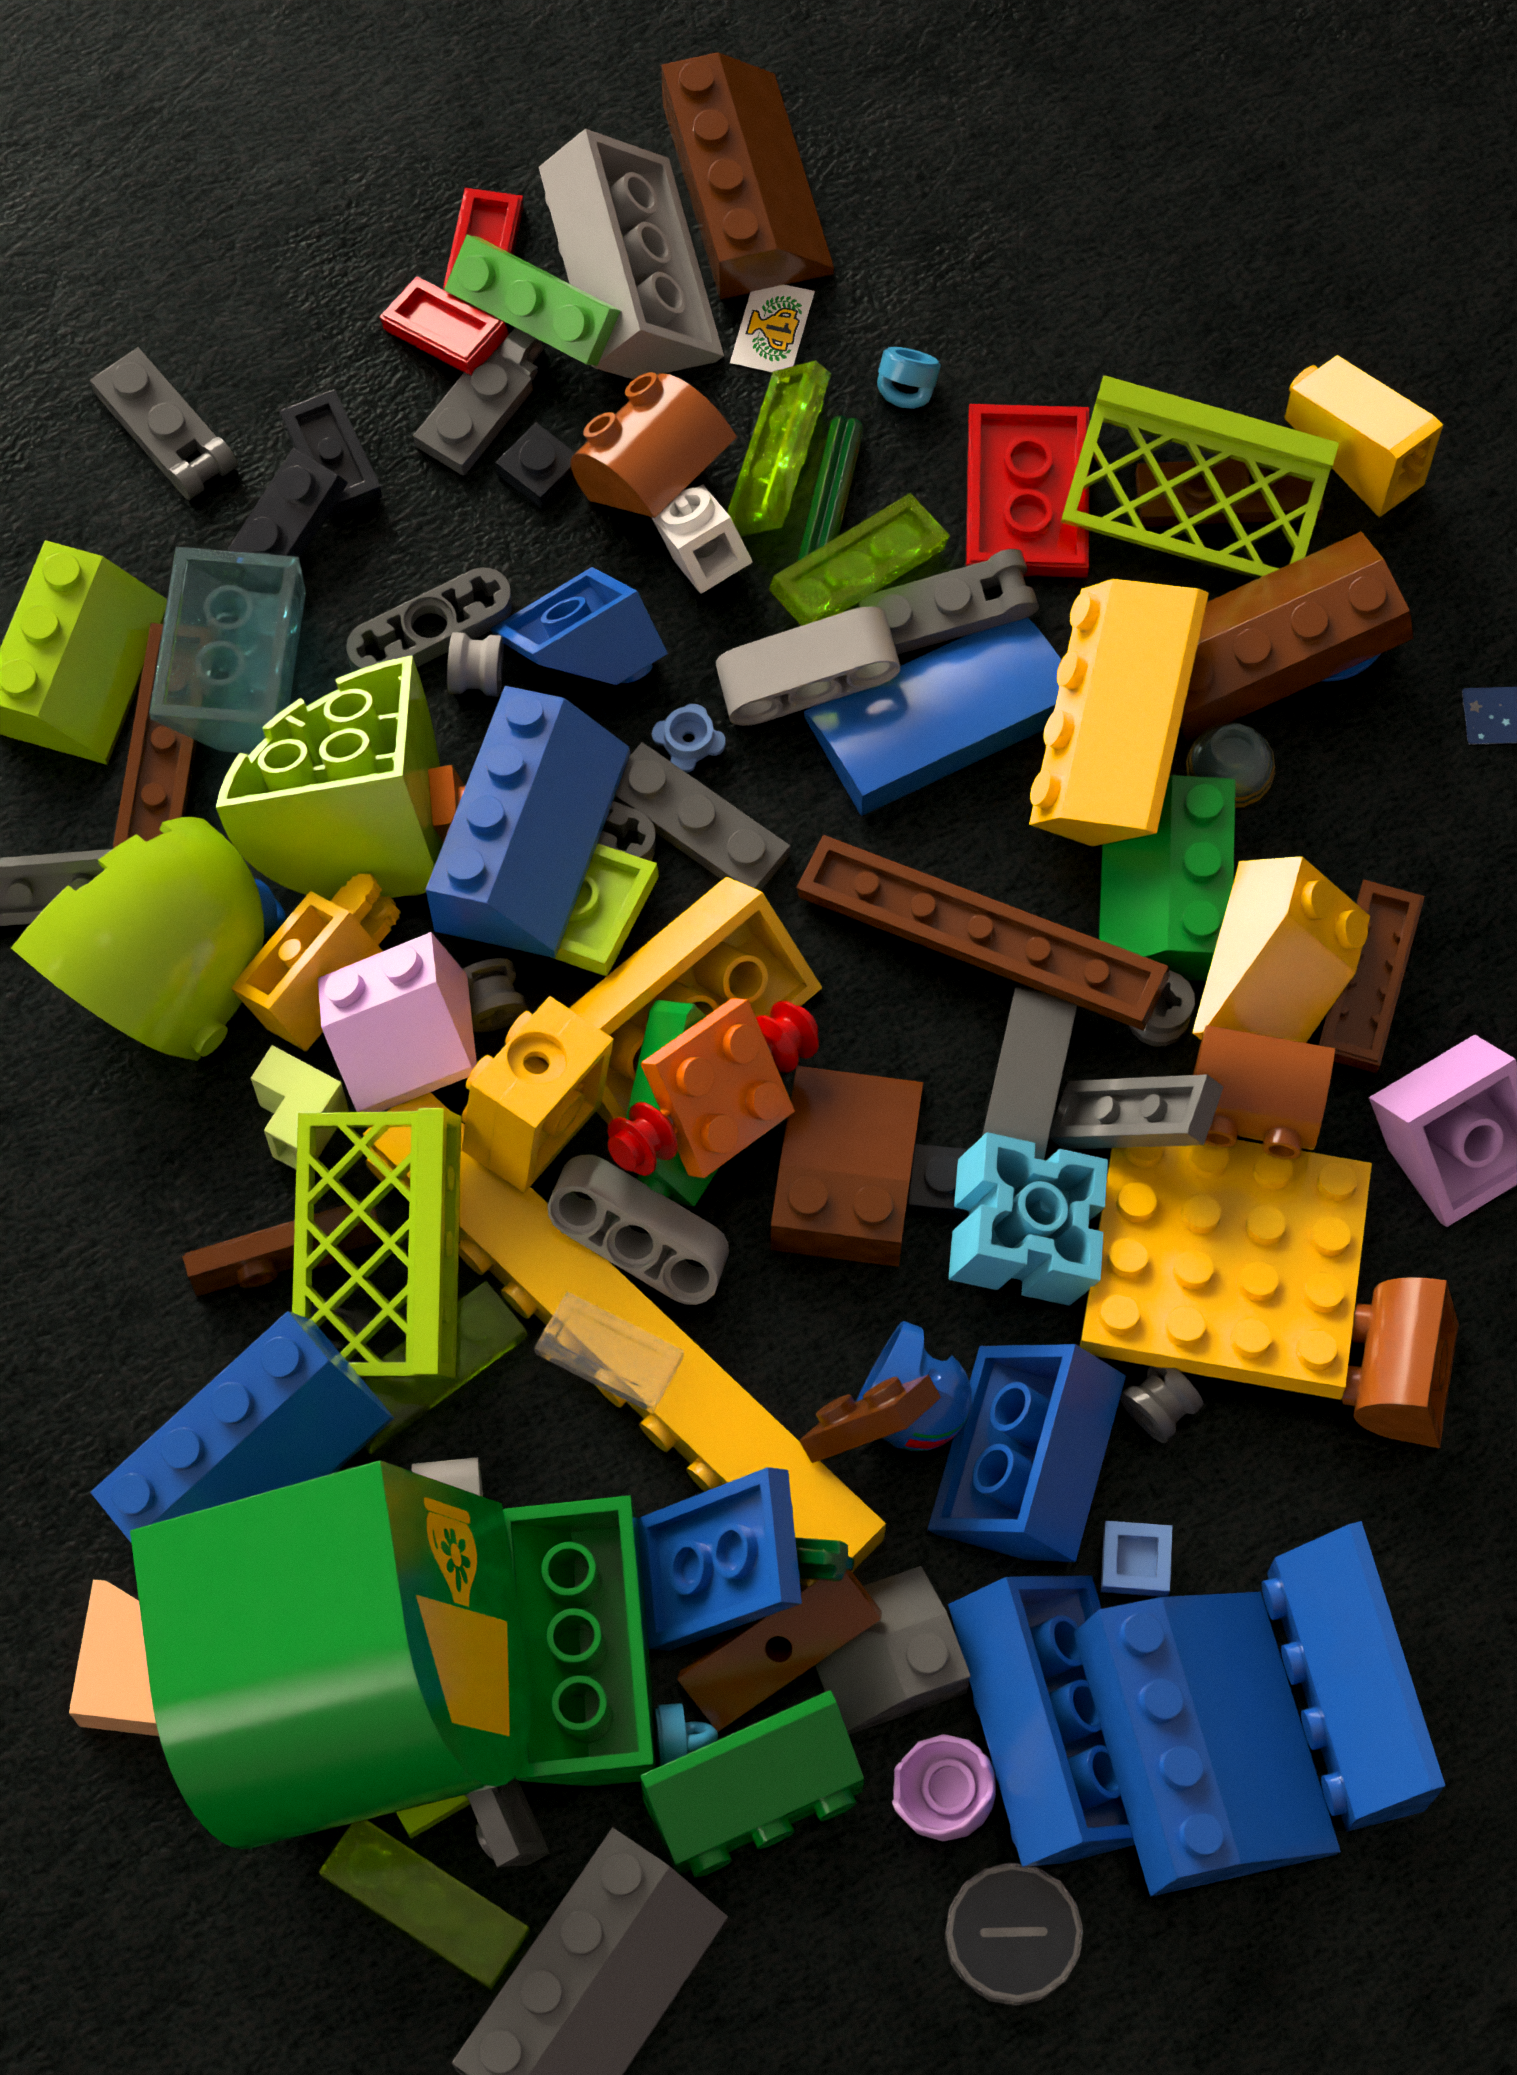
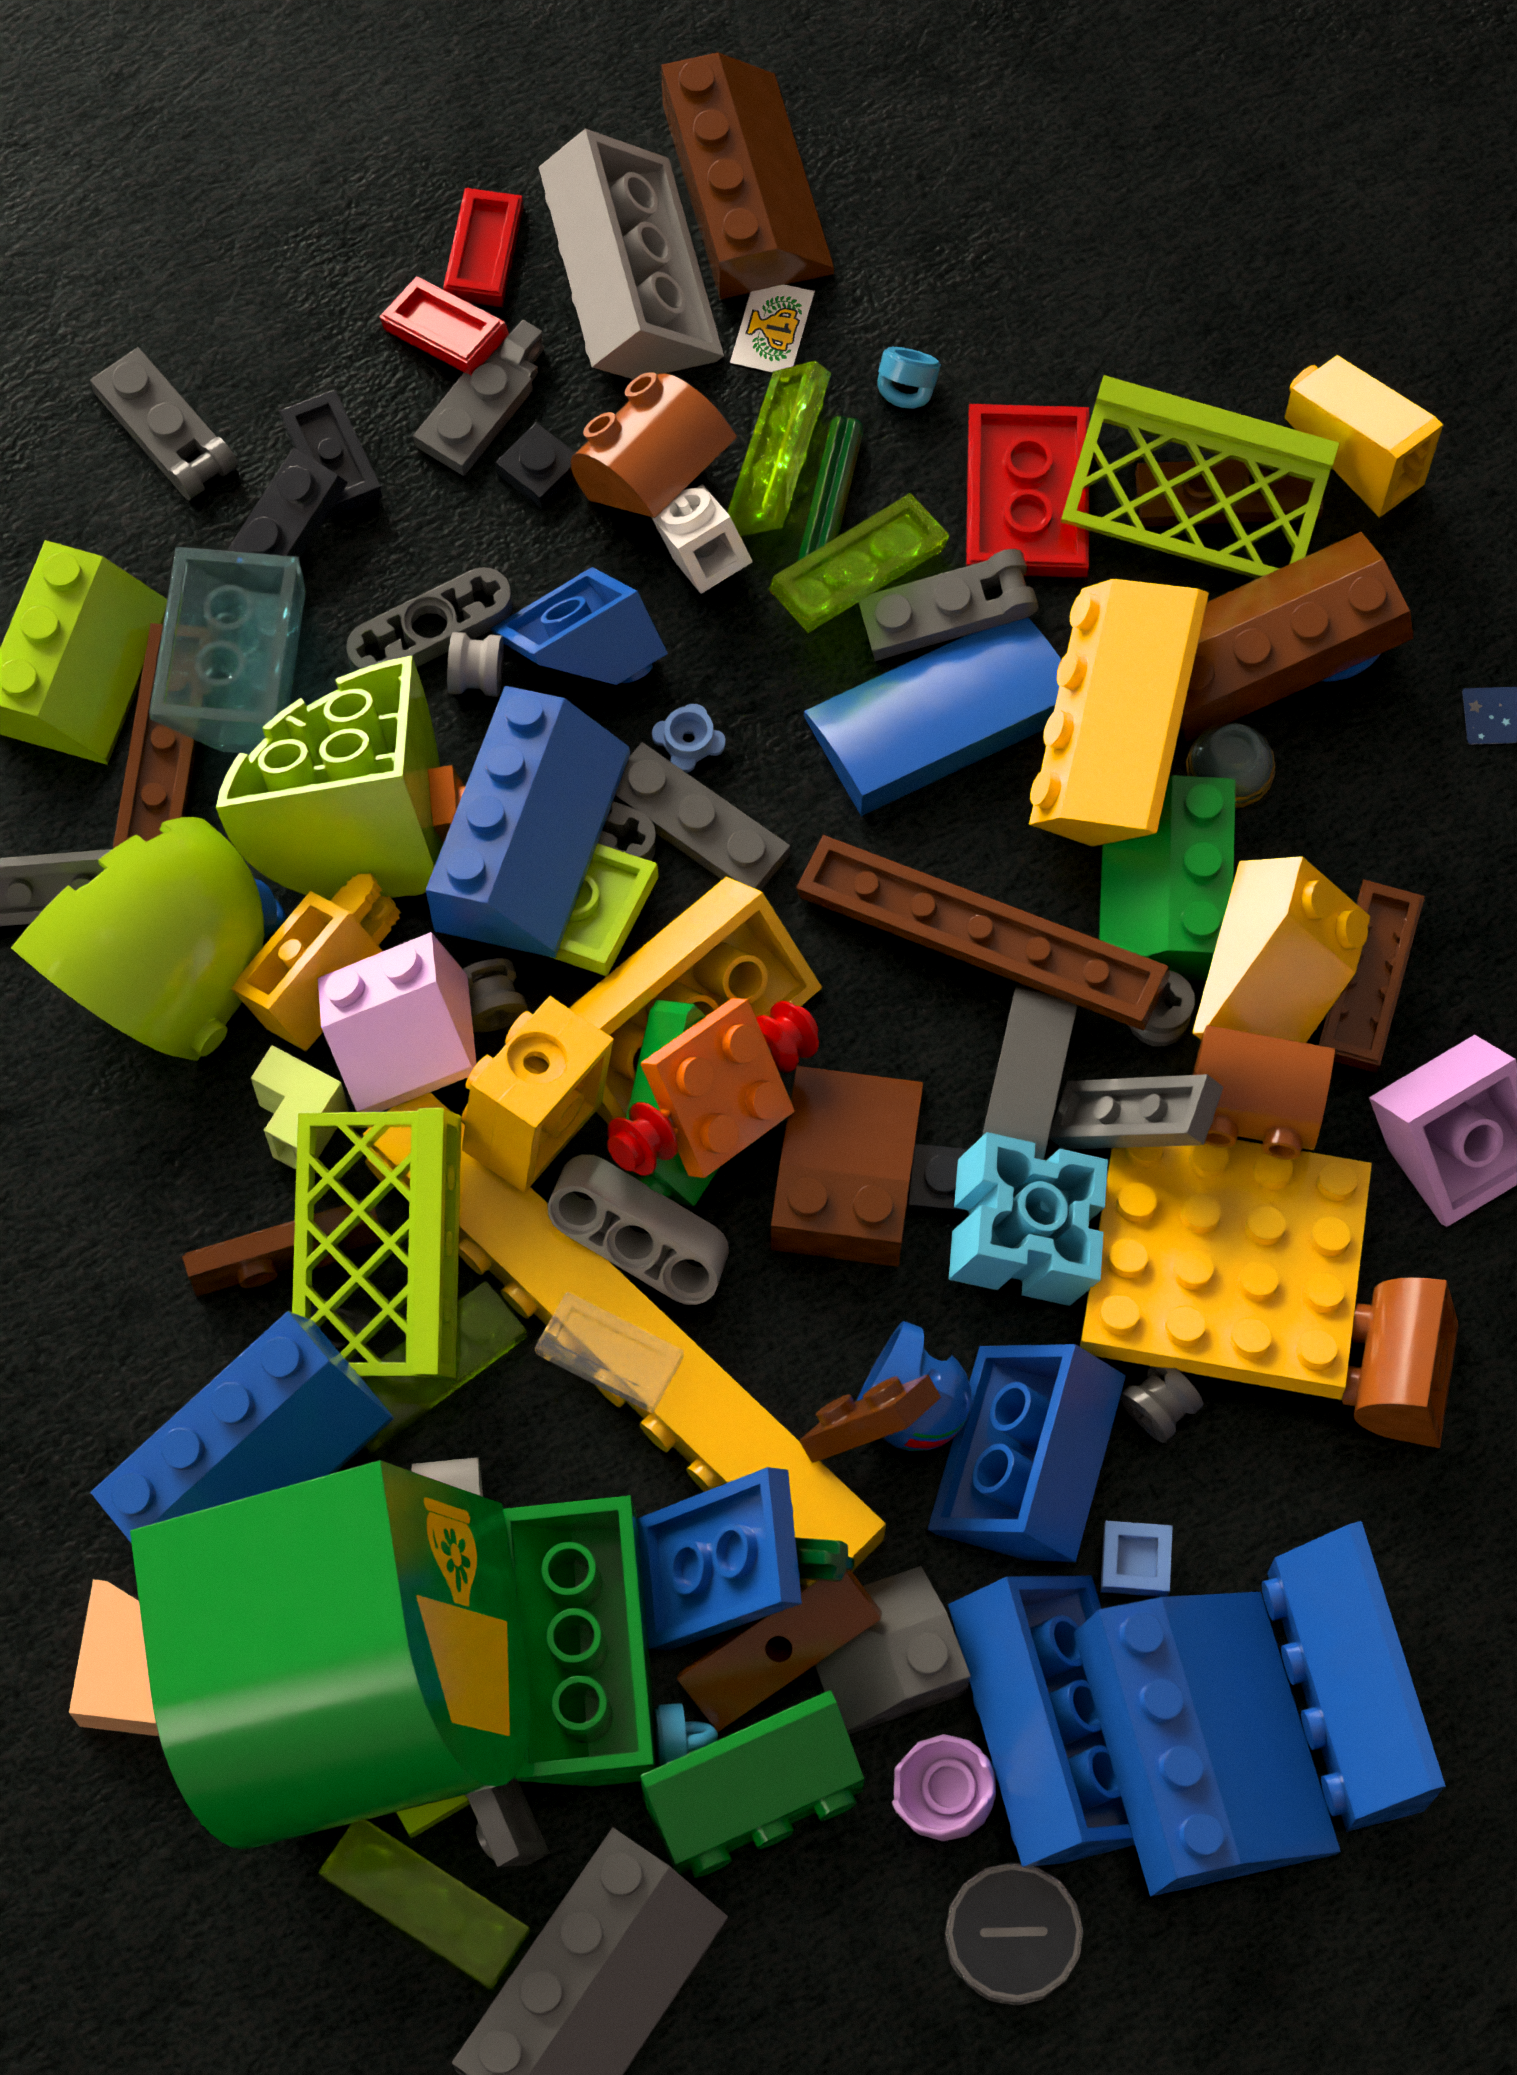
bright green plate [444,235,621,366] -> none
light grey beam [715,606,900,726] -> none

